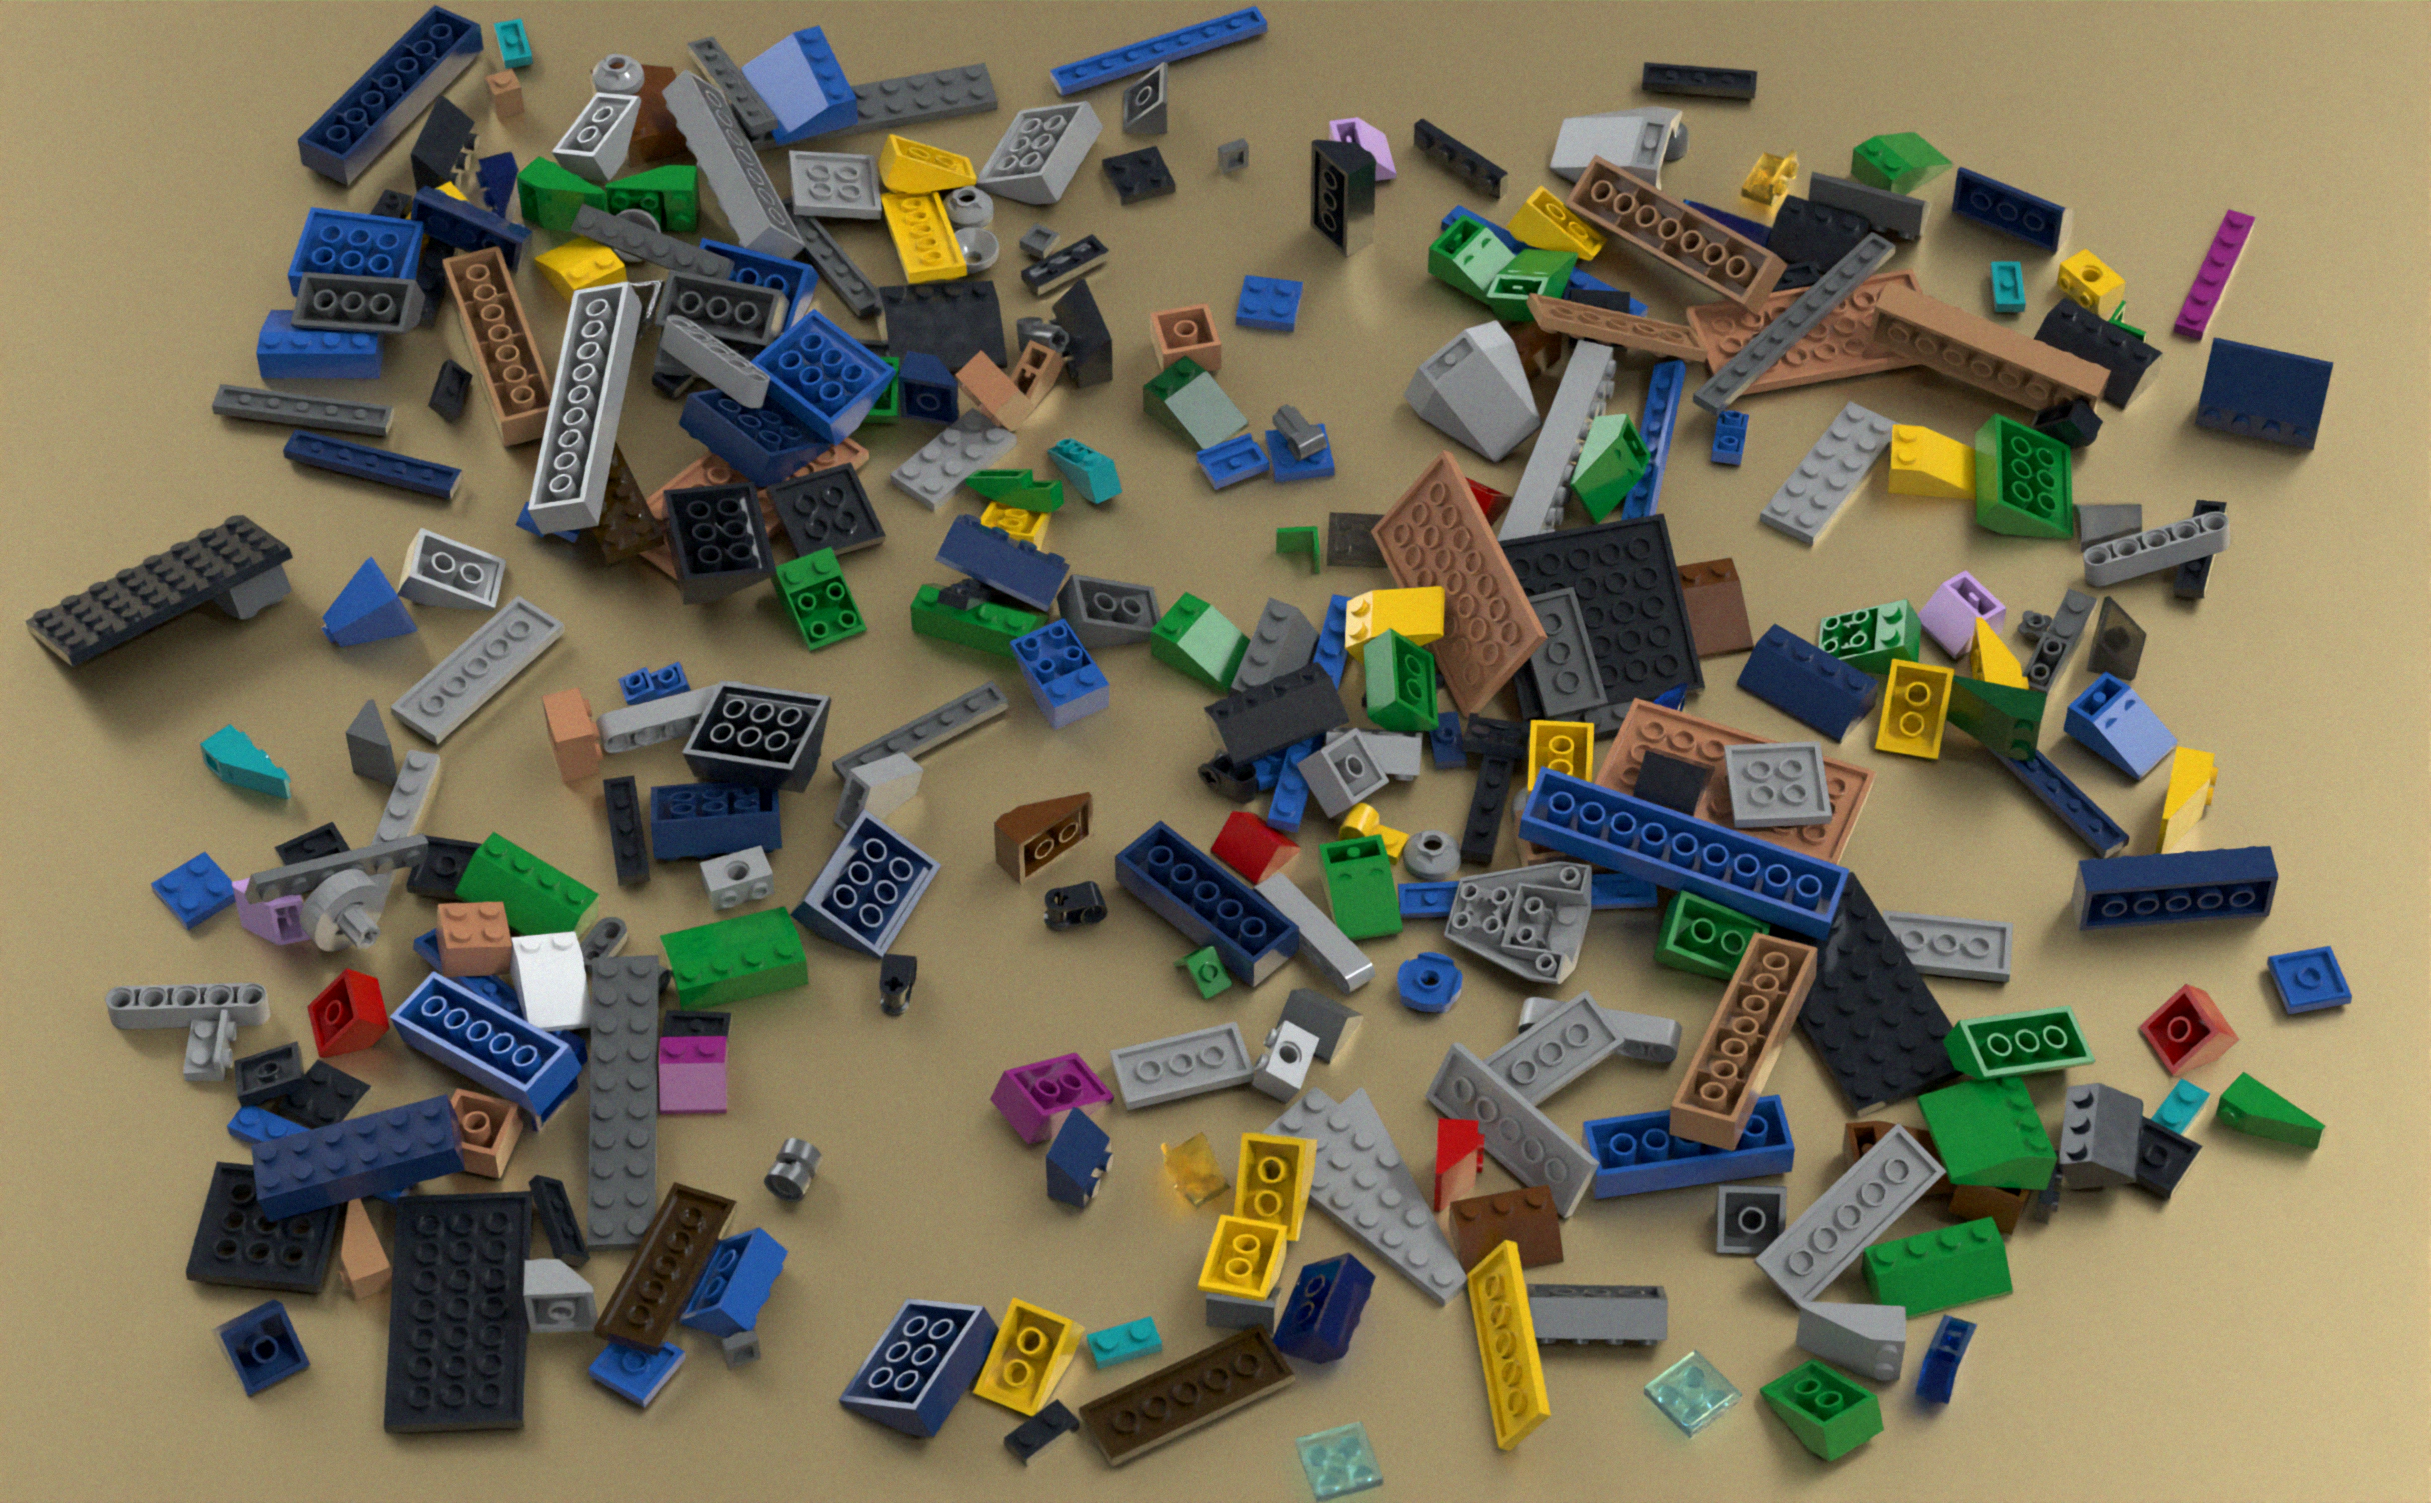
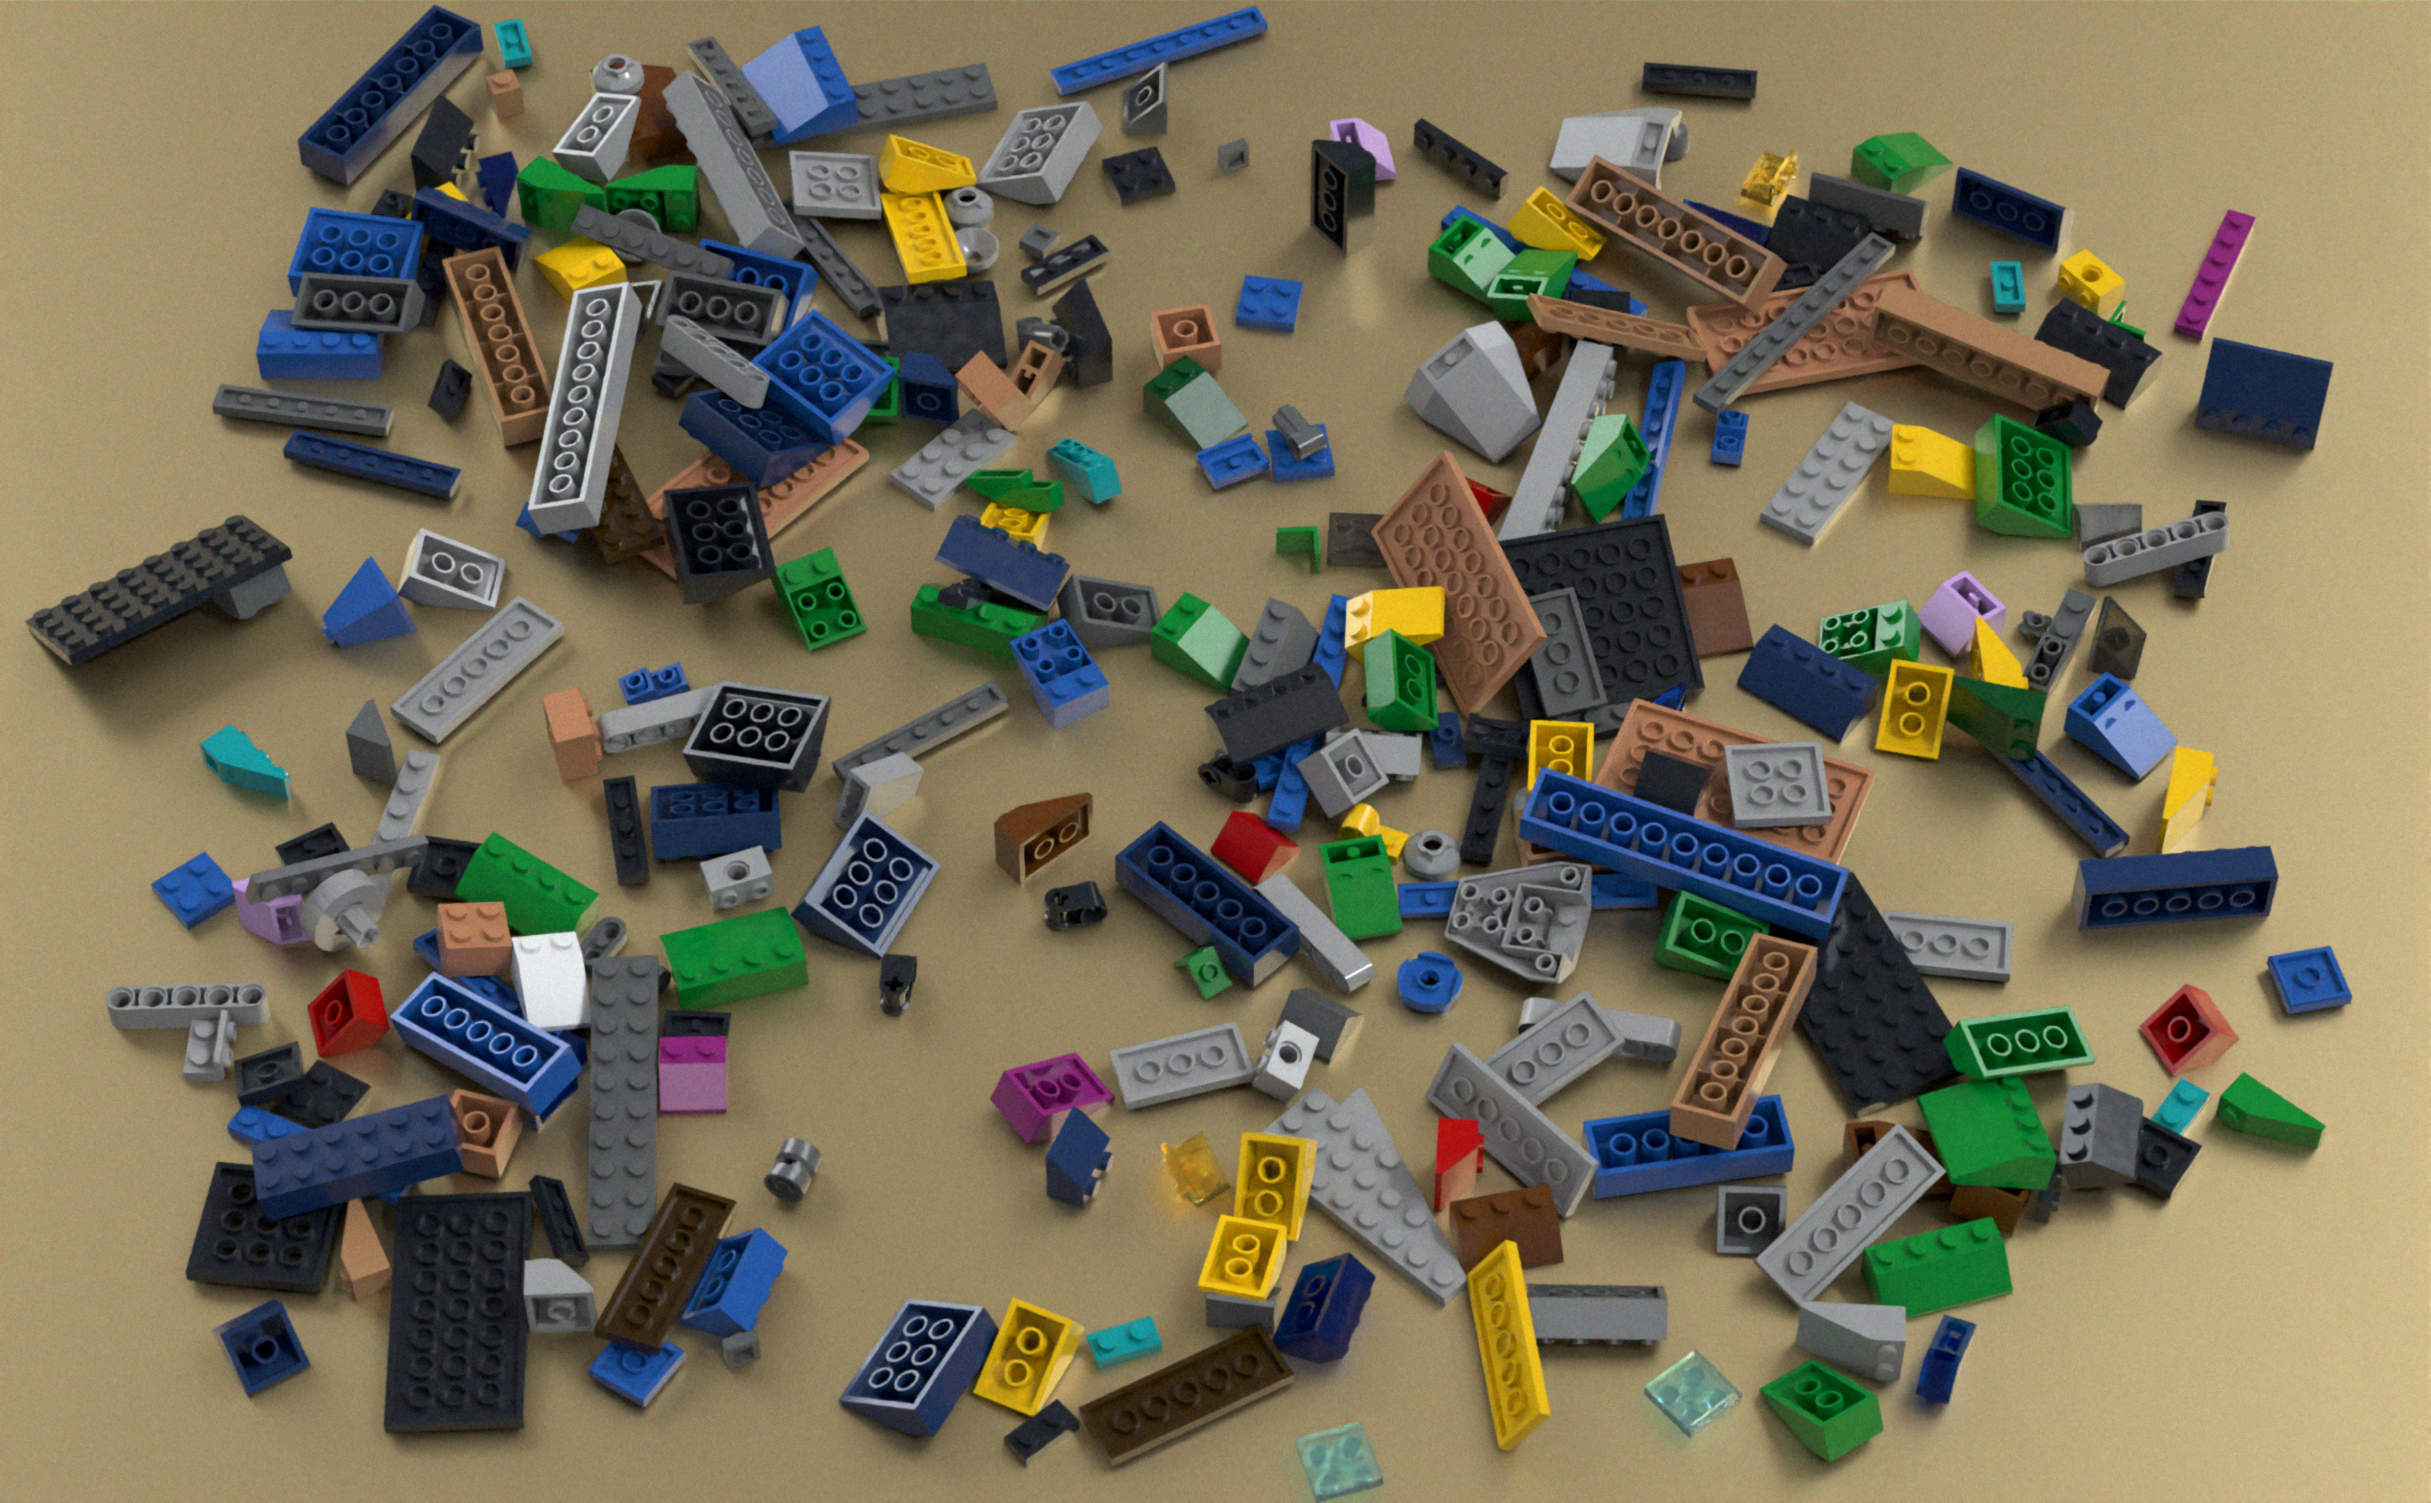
black plate [766,462,886,559] -> none

